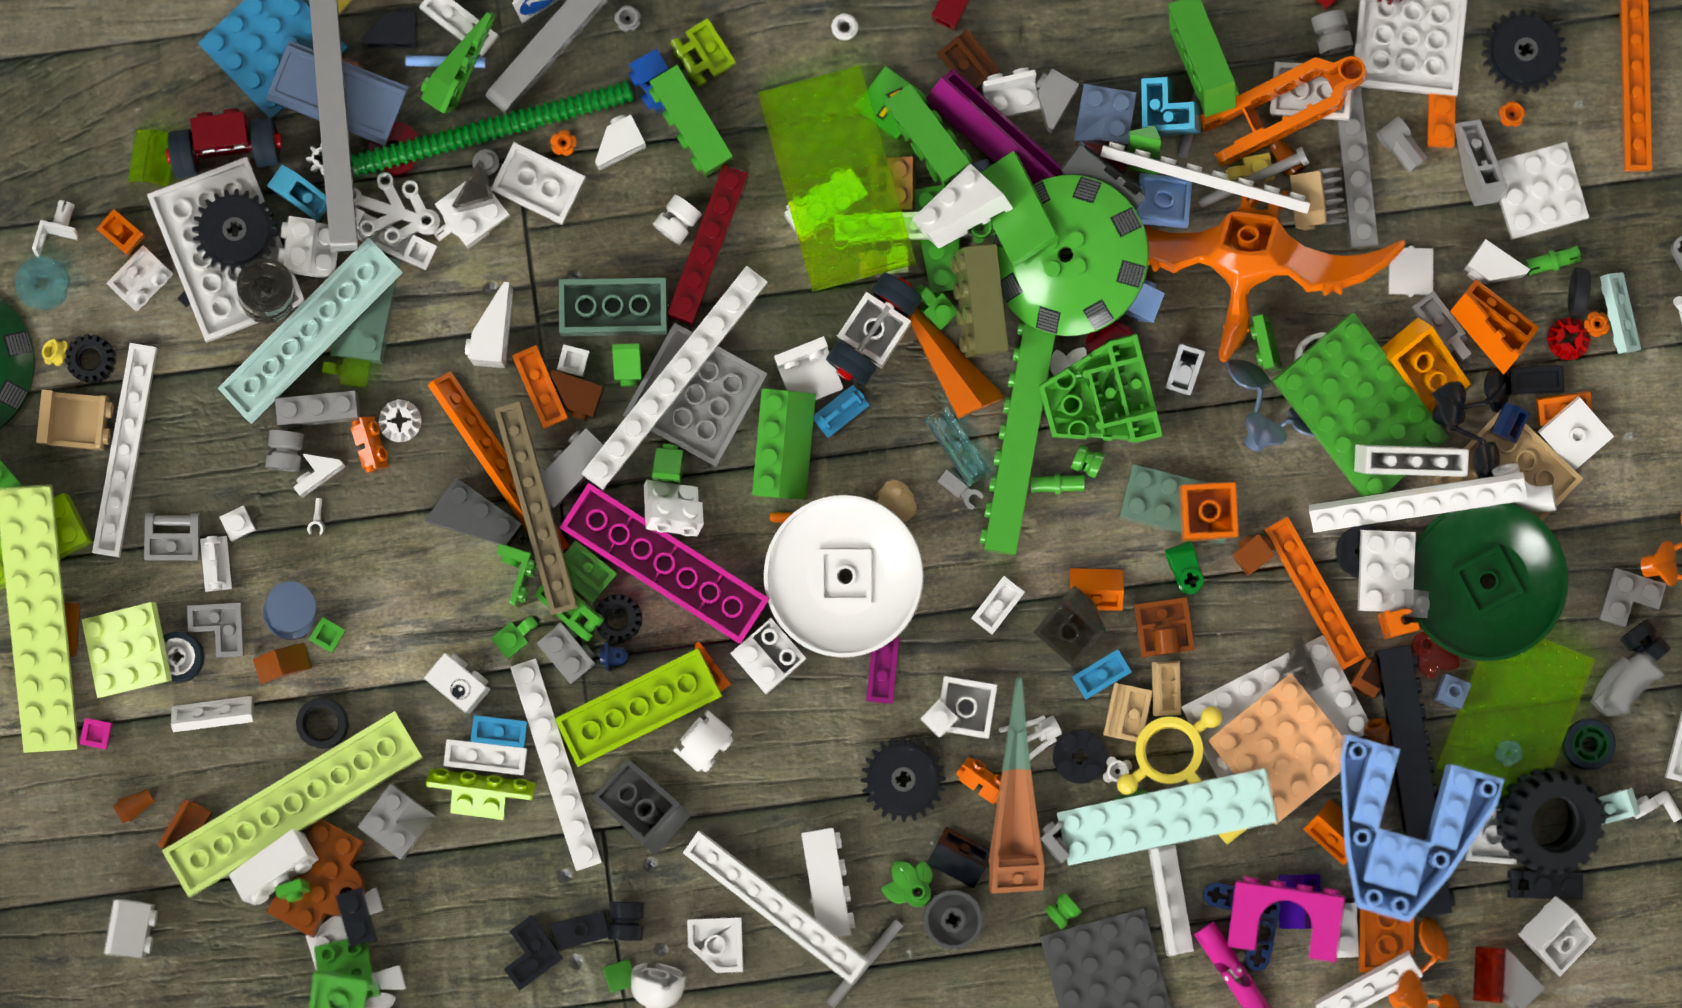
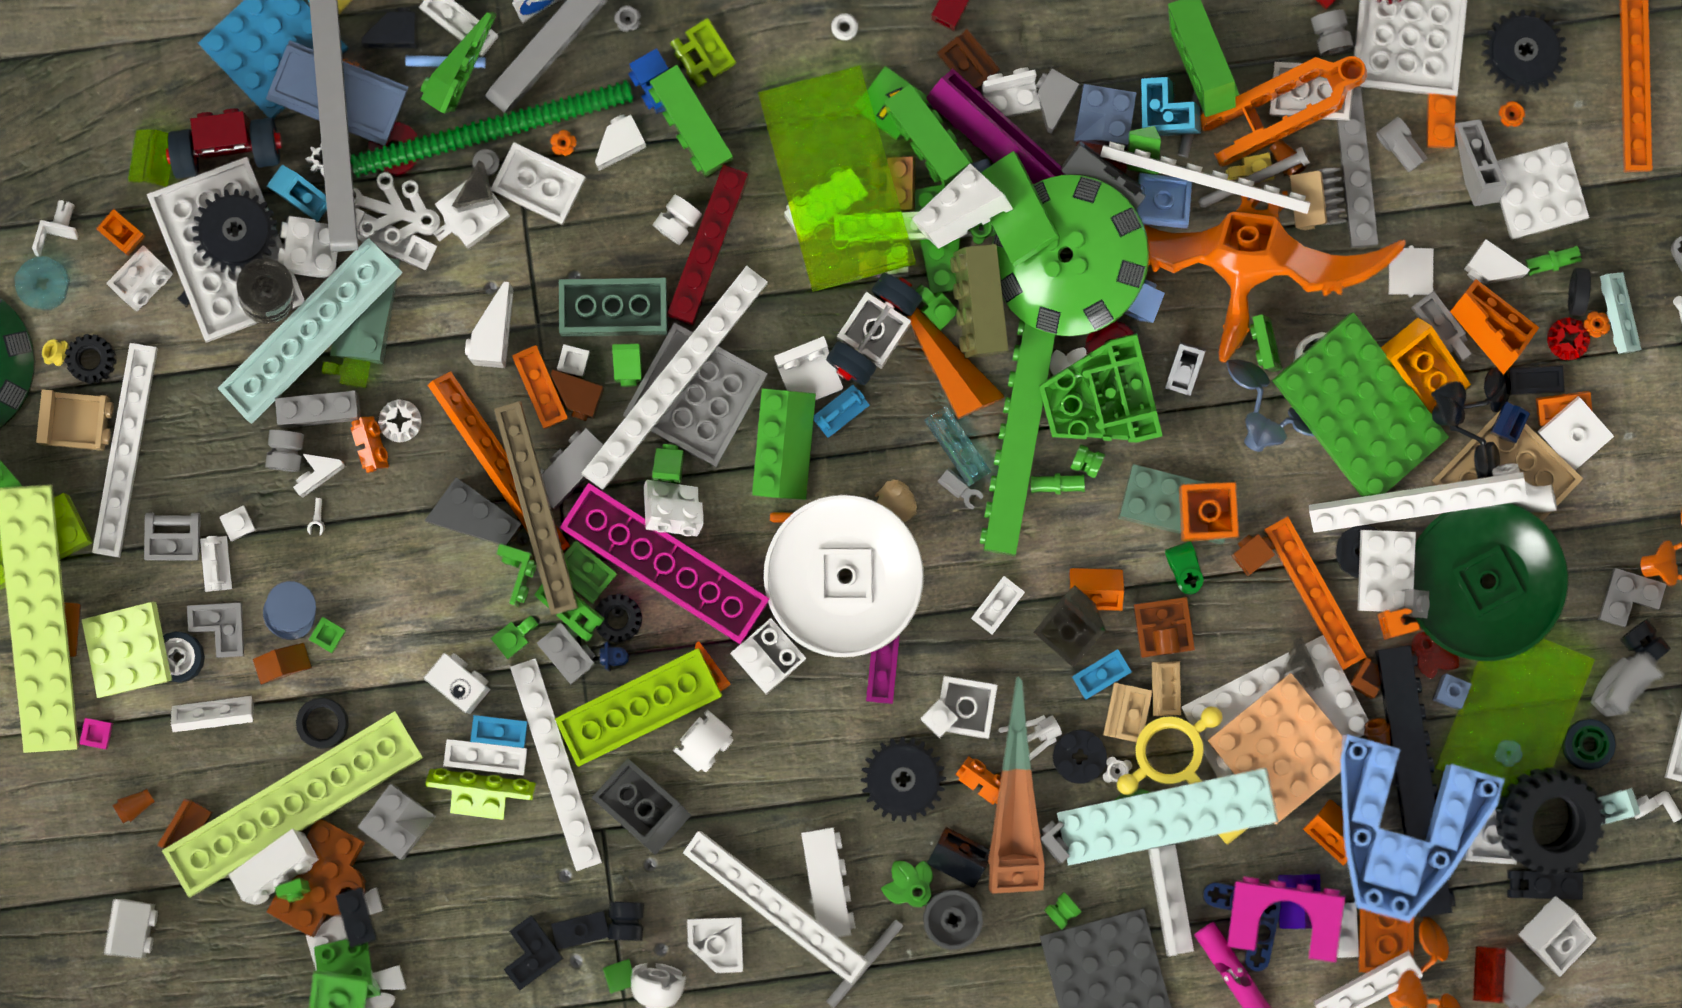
white brick [1354,445,1469,477] -> none

